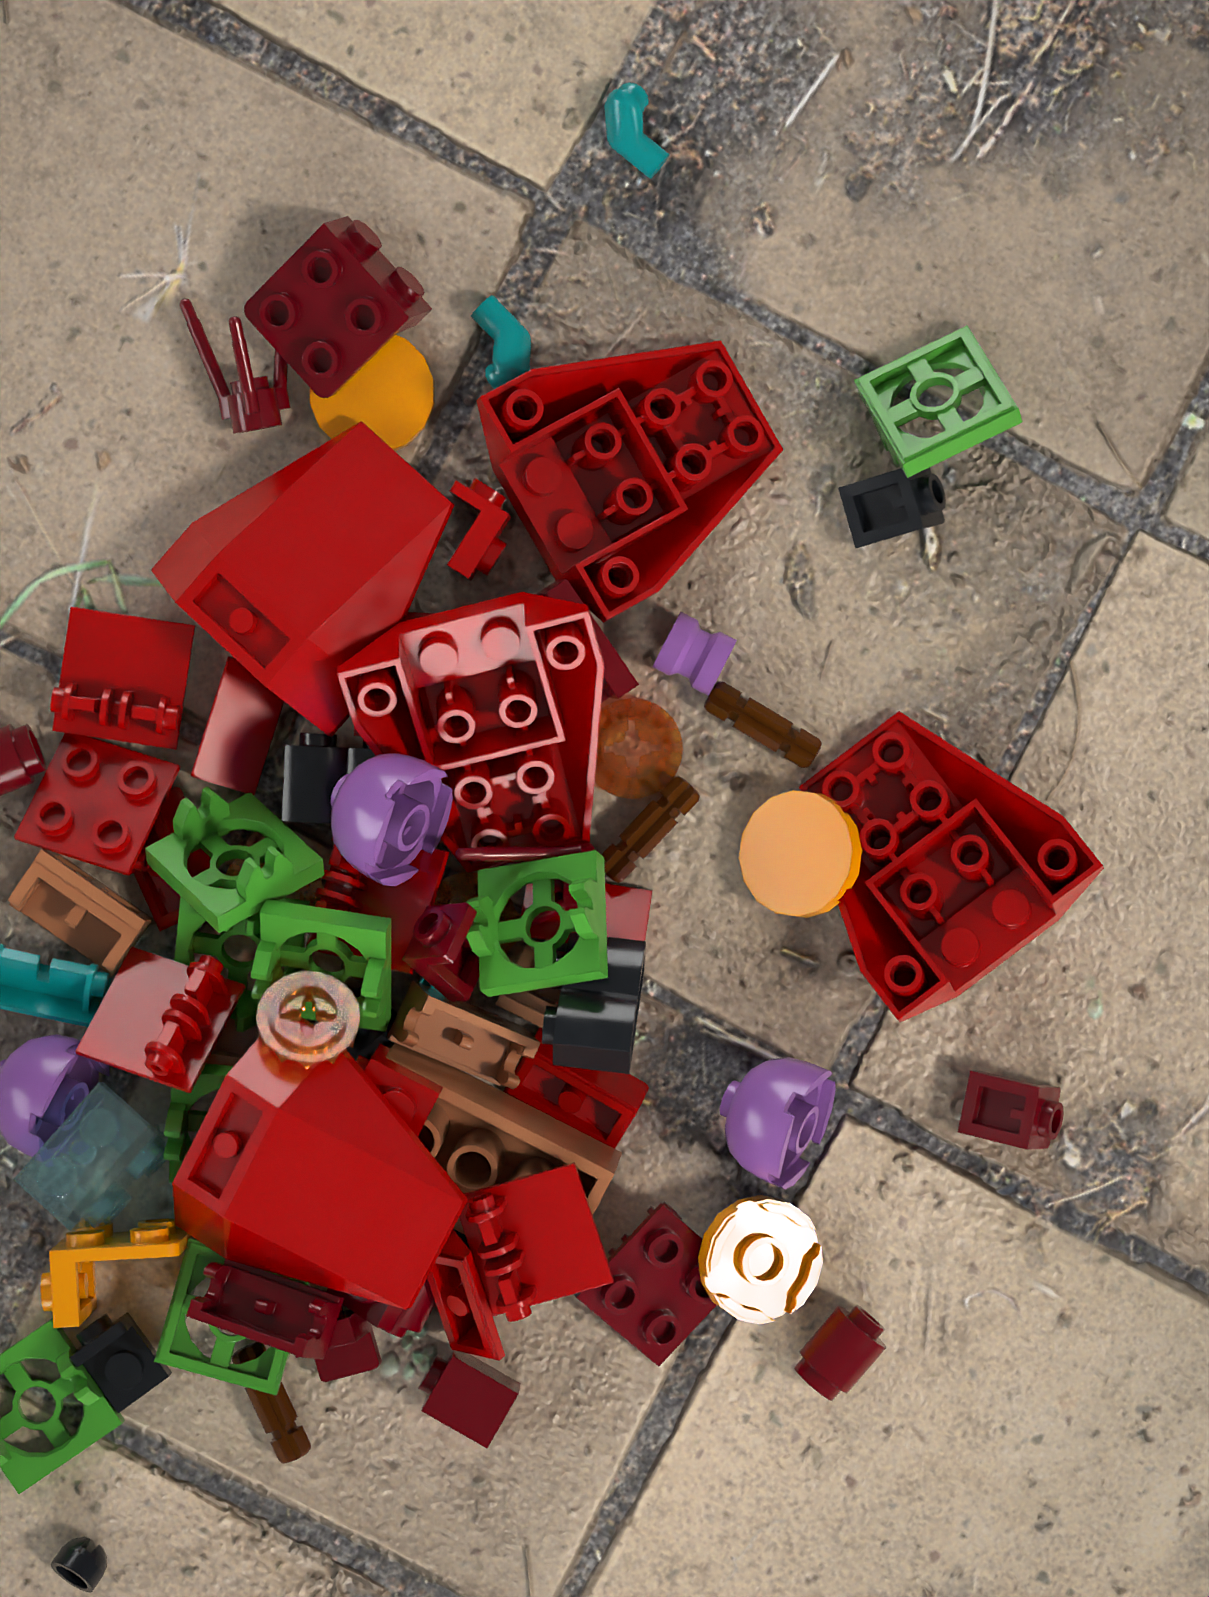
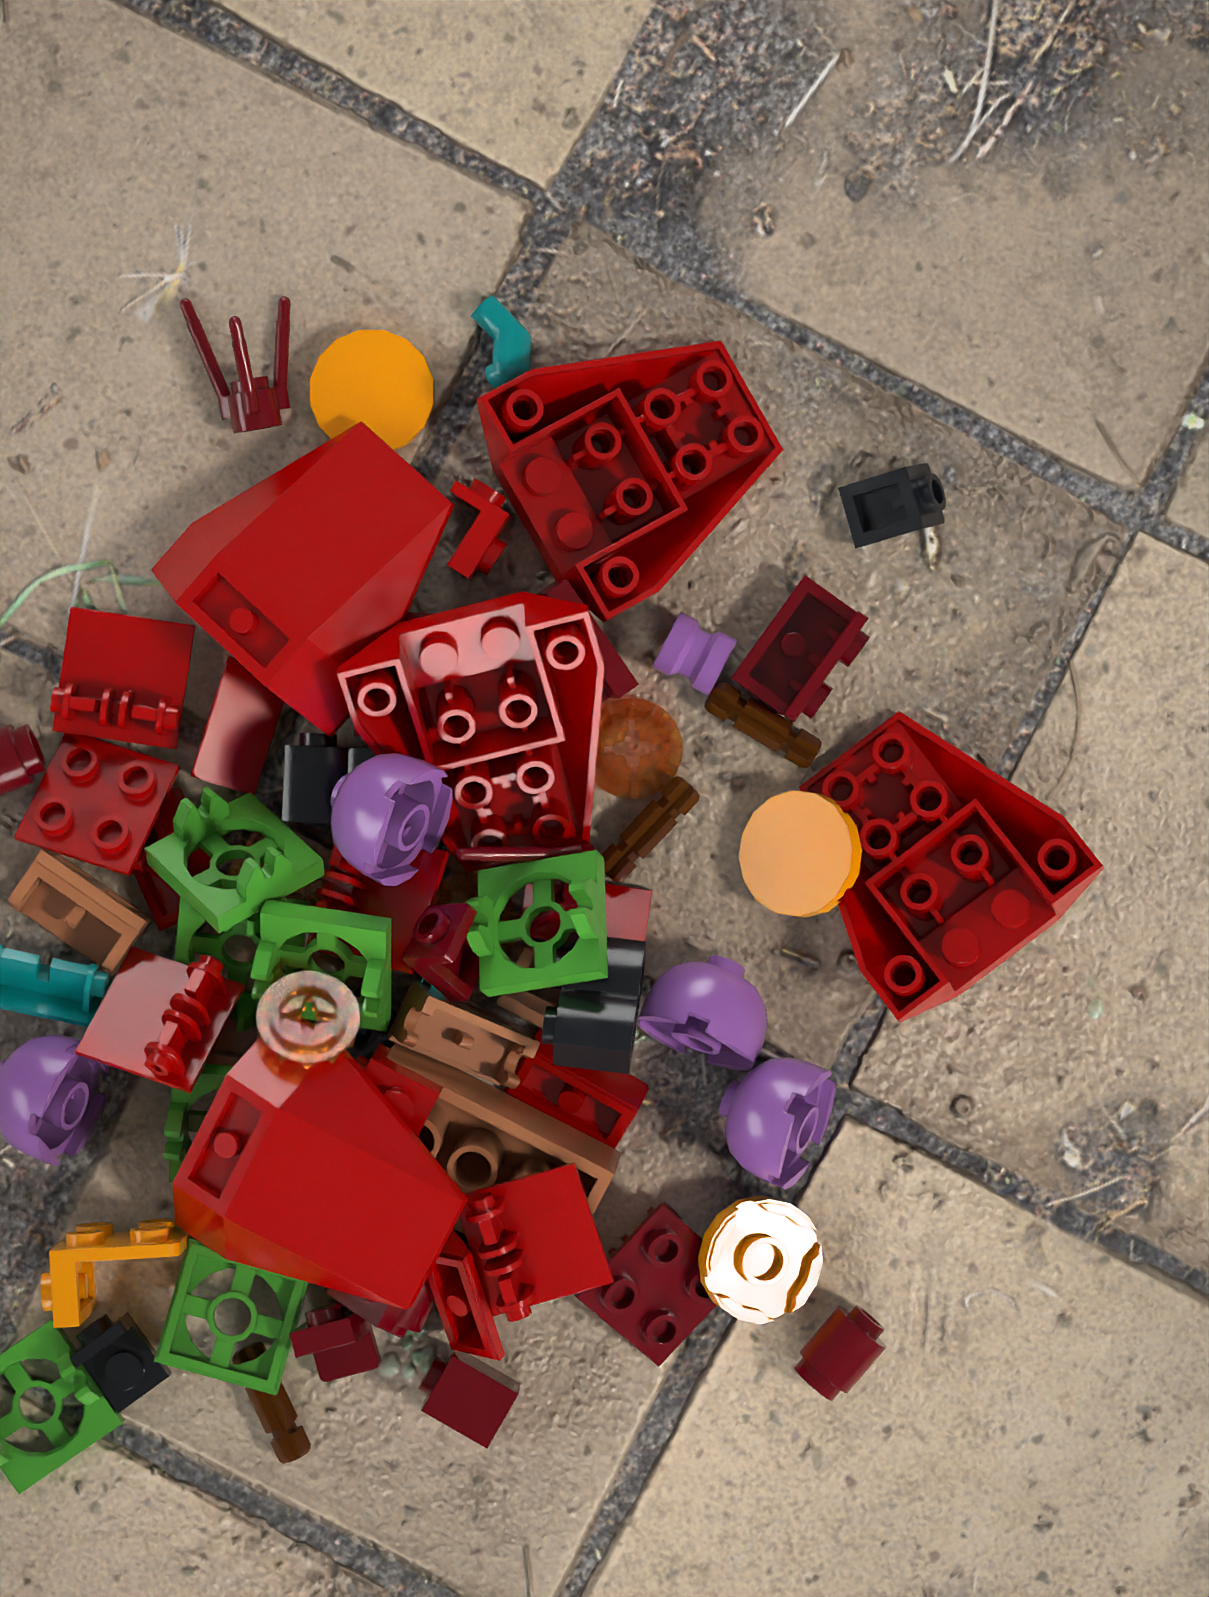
clear light blue bracket [13,1082,168,1231] -> none
black hinge [51,1537,107,1593] -> none
dark red hinge [186,1259,344,1359] -> none
dark red bracket [244,216,432,398] -> none
teal arm [604,82,670,179] -> none
bright green piece [854,325,1023,478] -> none
dark red bracket [958,1071,1064,1150] -> none
none -> medium lavender cylinder [638,955,768,1071]
none -> dark red bracket [731,575,870,722]

